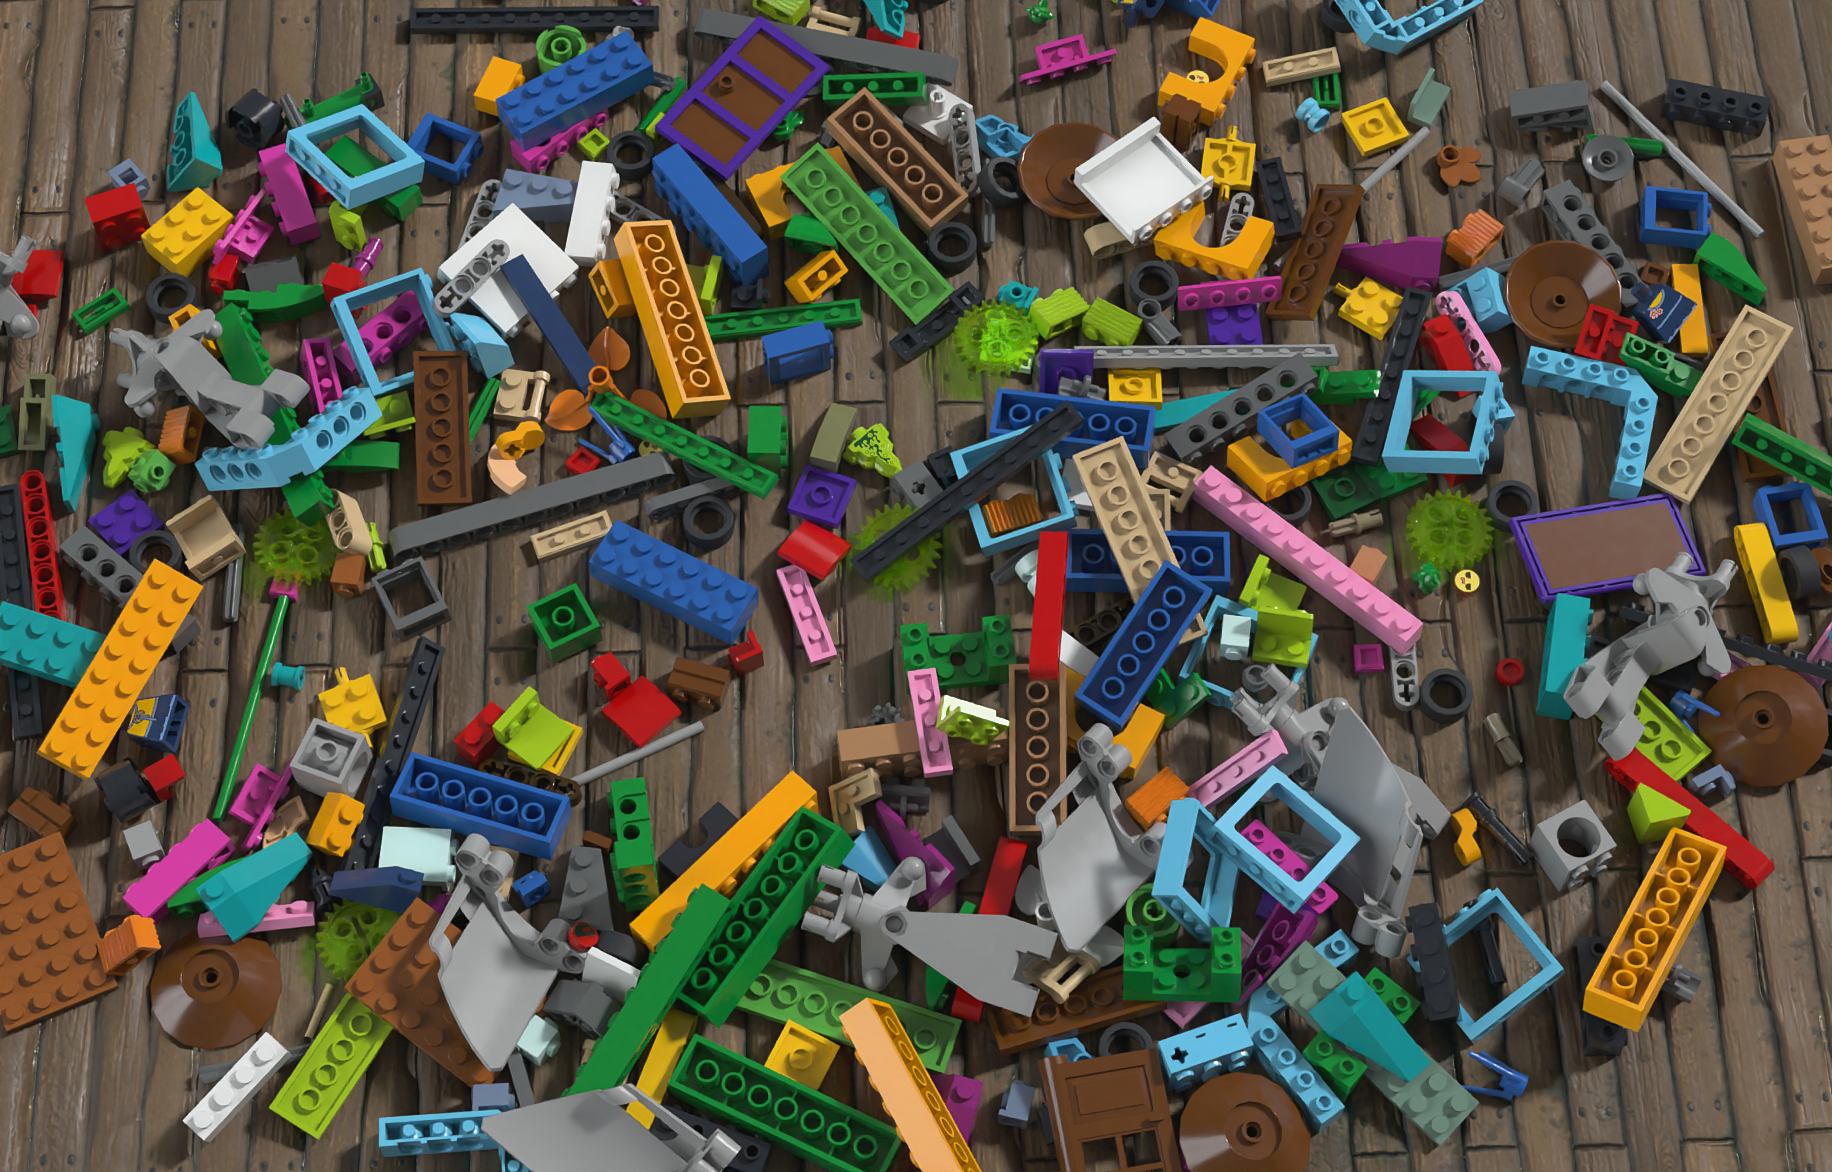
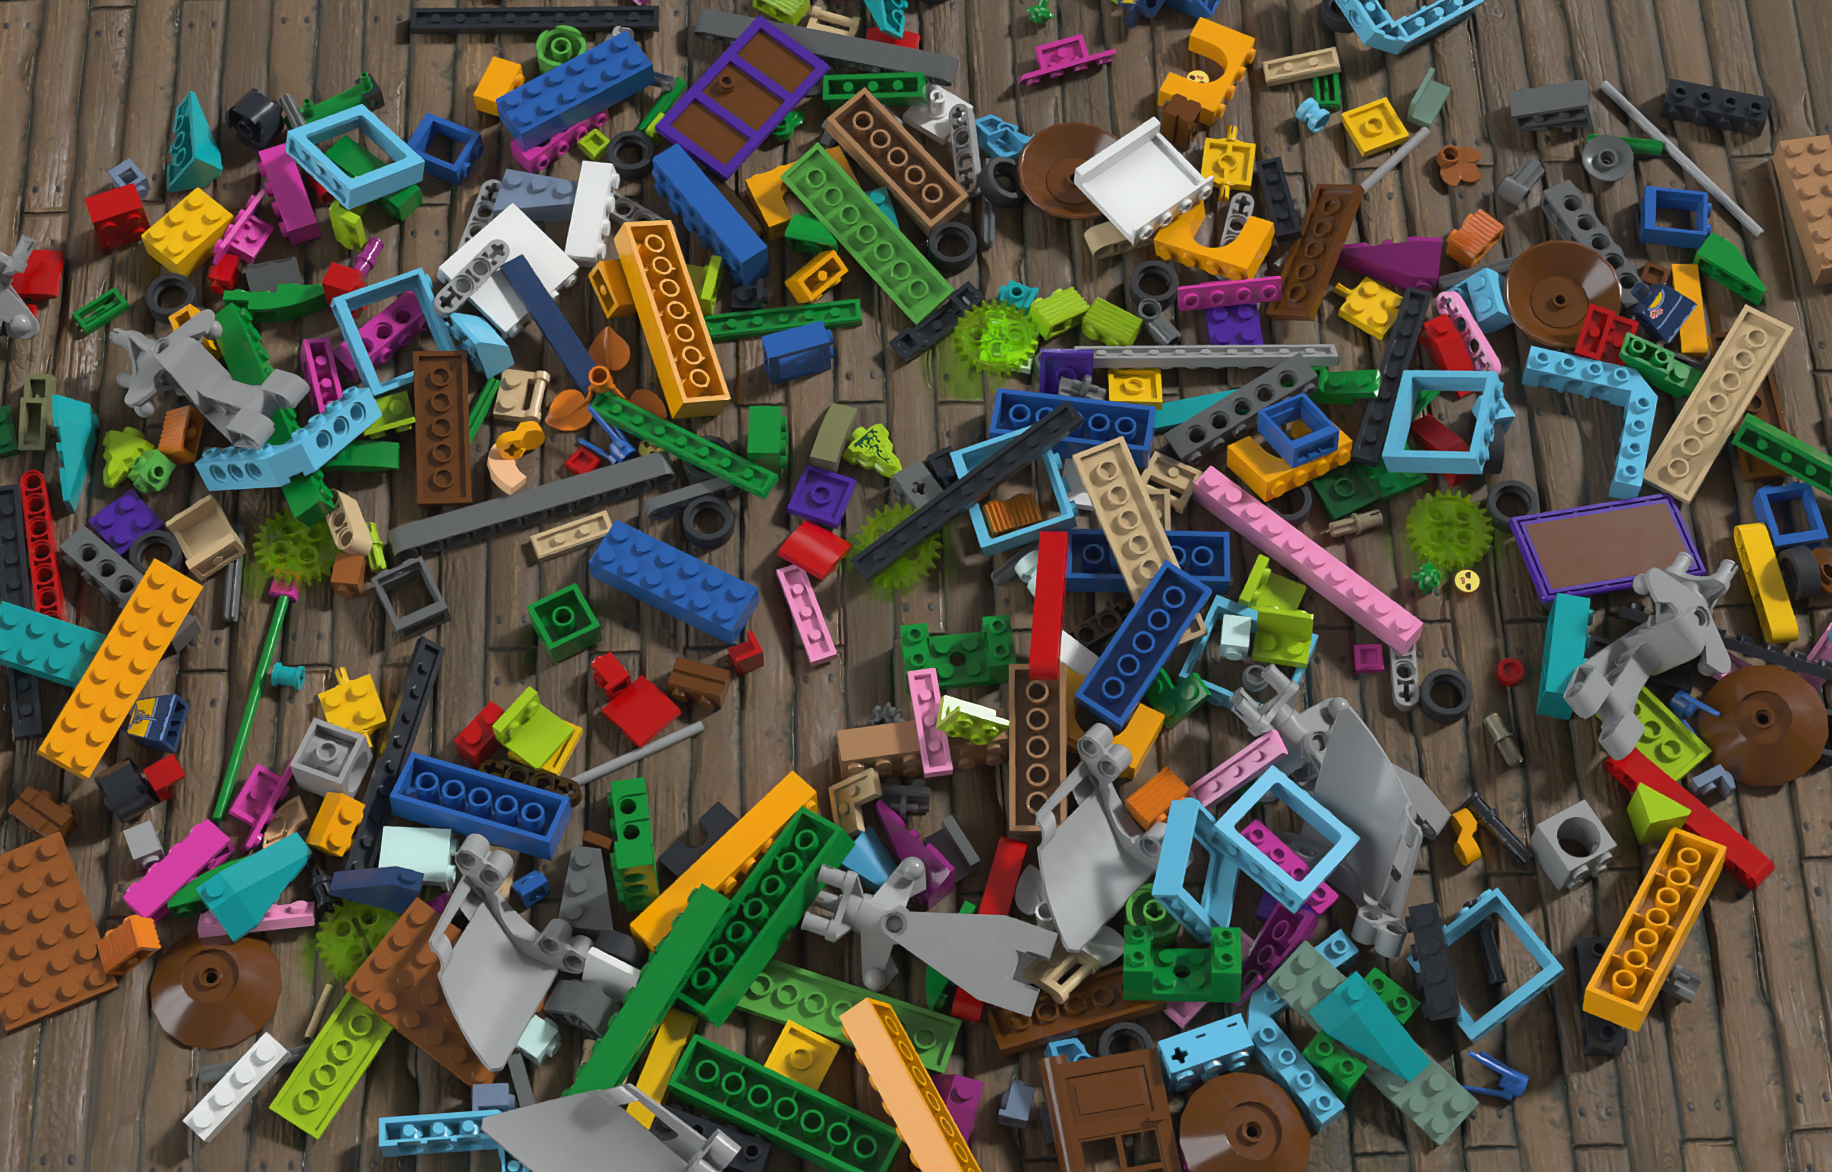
red tile [568,921,598,952] -> none
nougat brick [1350,545,1387,586] -> none

